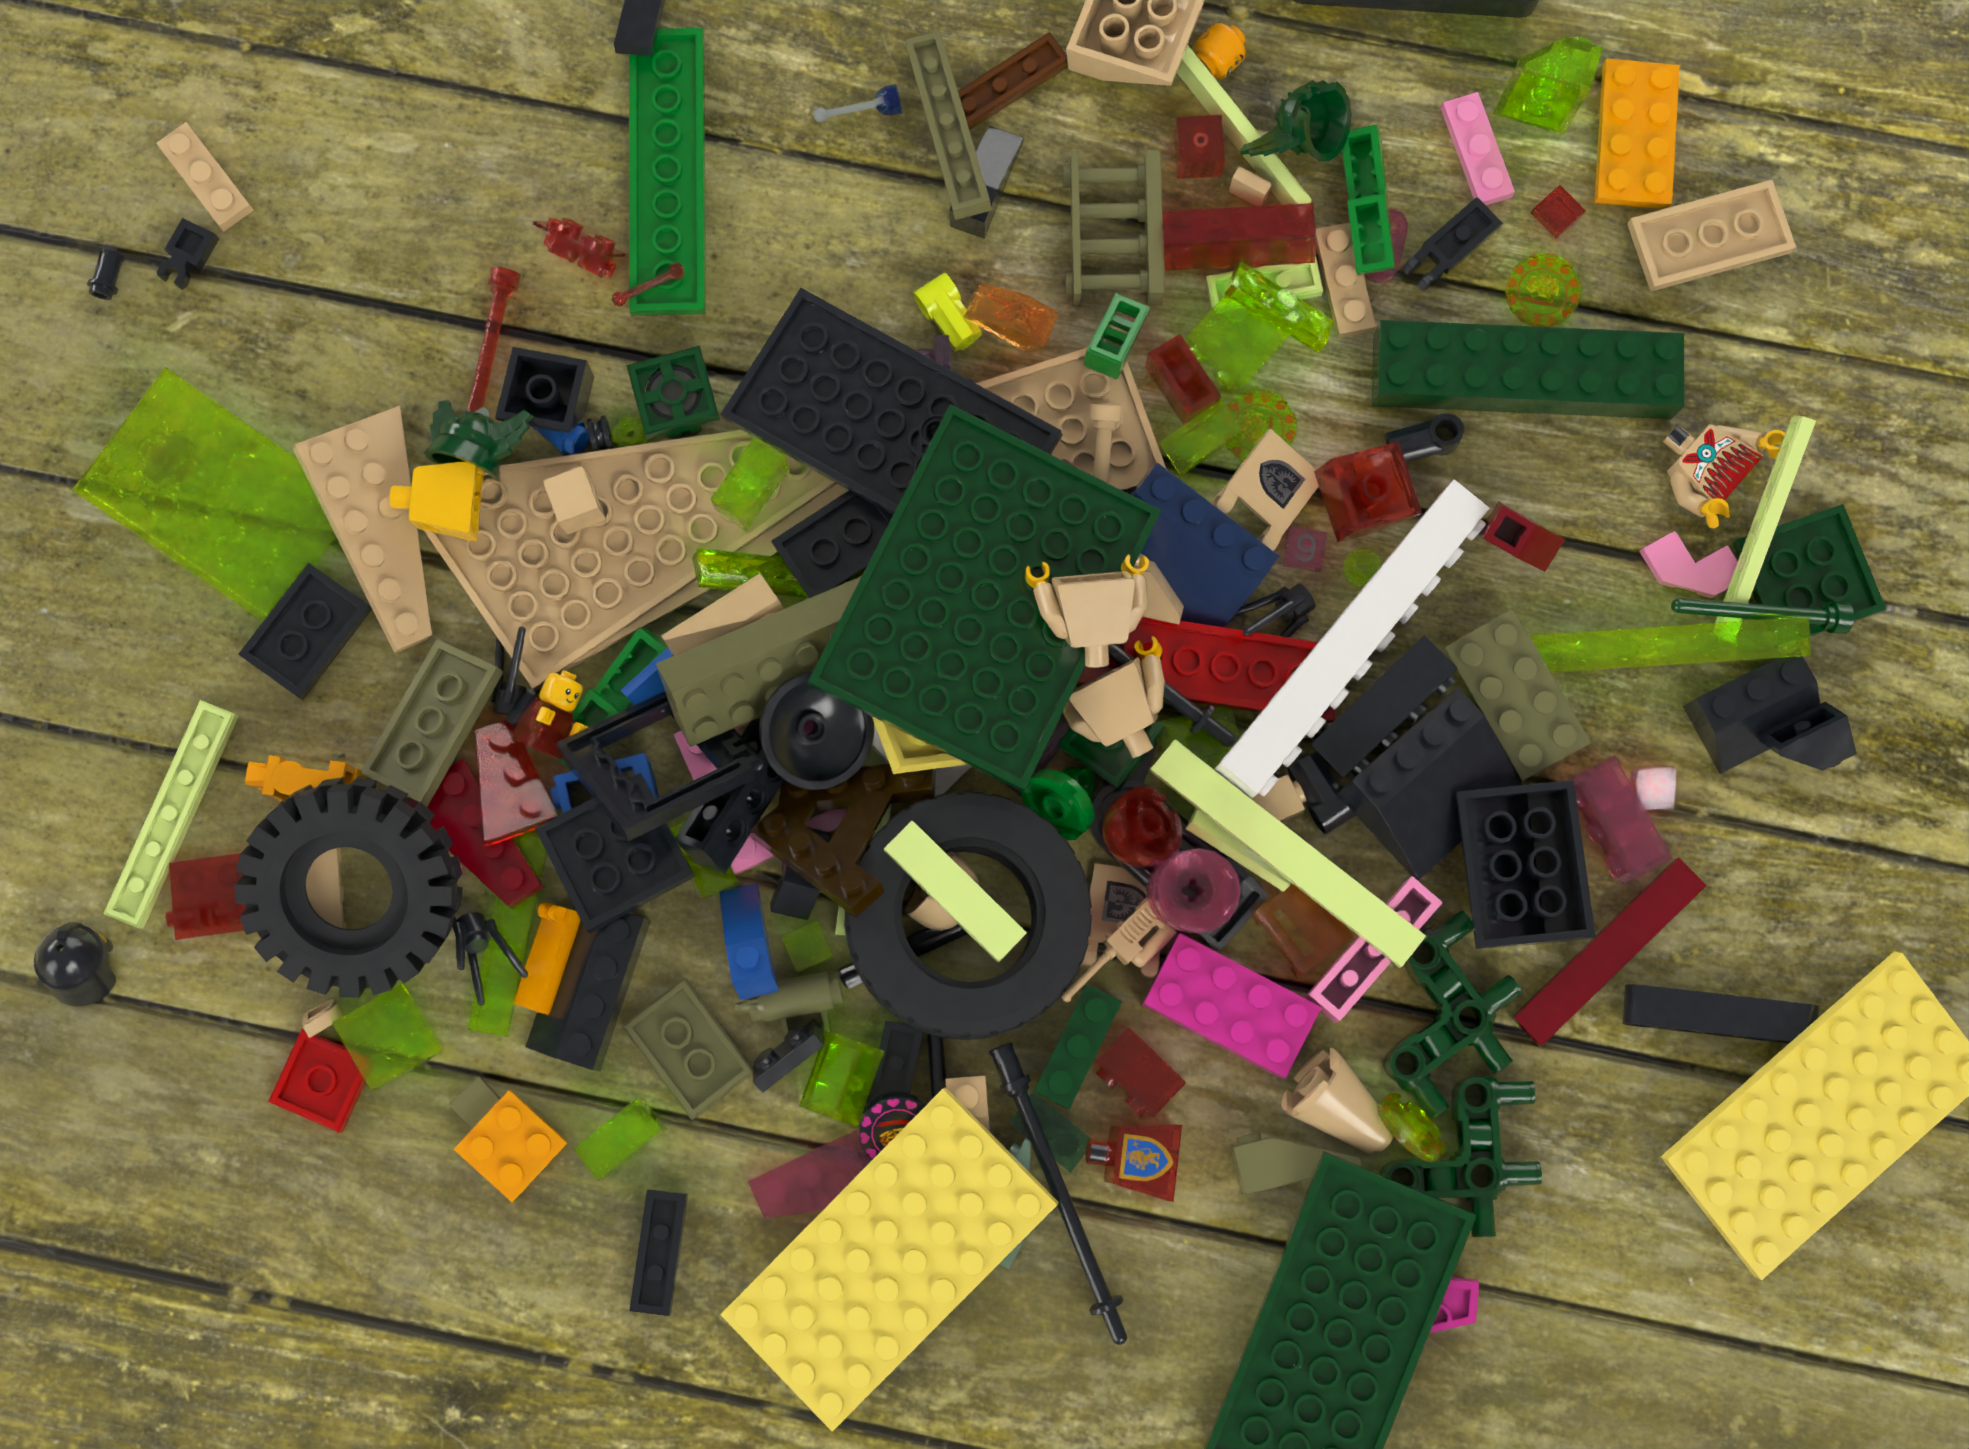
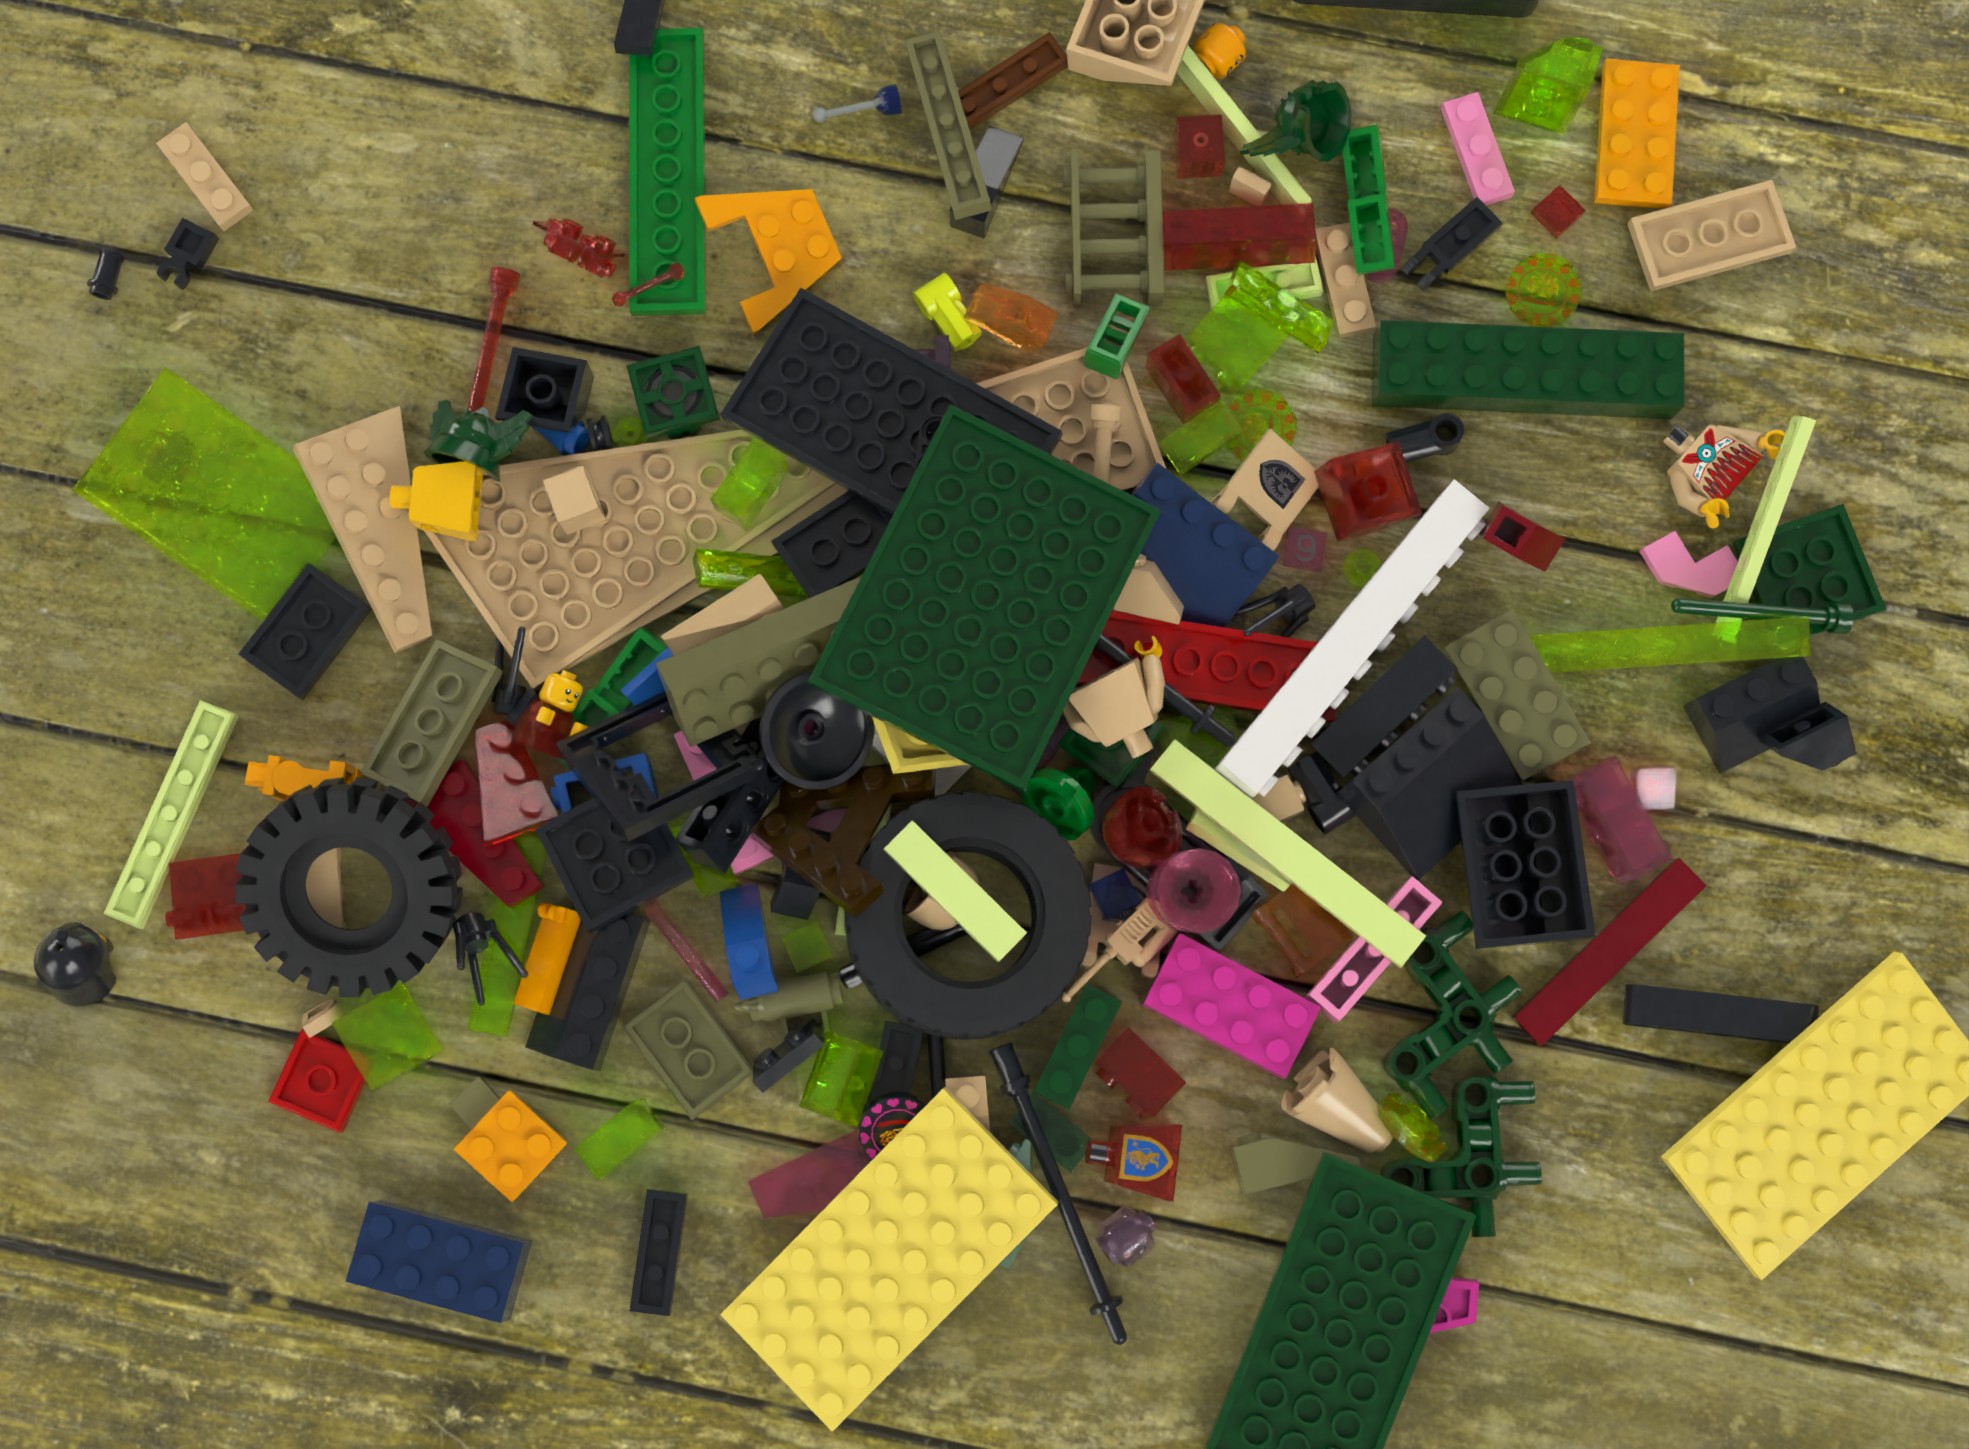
tan torso [1026,554,1149,667] -> none
none -> dark blue brick [345,1200,533,1323]
none -> clear pink bar [644,902,728,1002]
none -> light orange wing [695,189,842,335]
none -> clear blue tile [1088,868,1141,921]
none -> head [1095,1206,1157,1267]

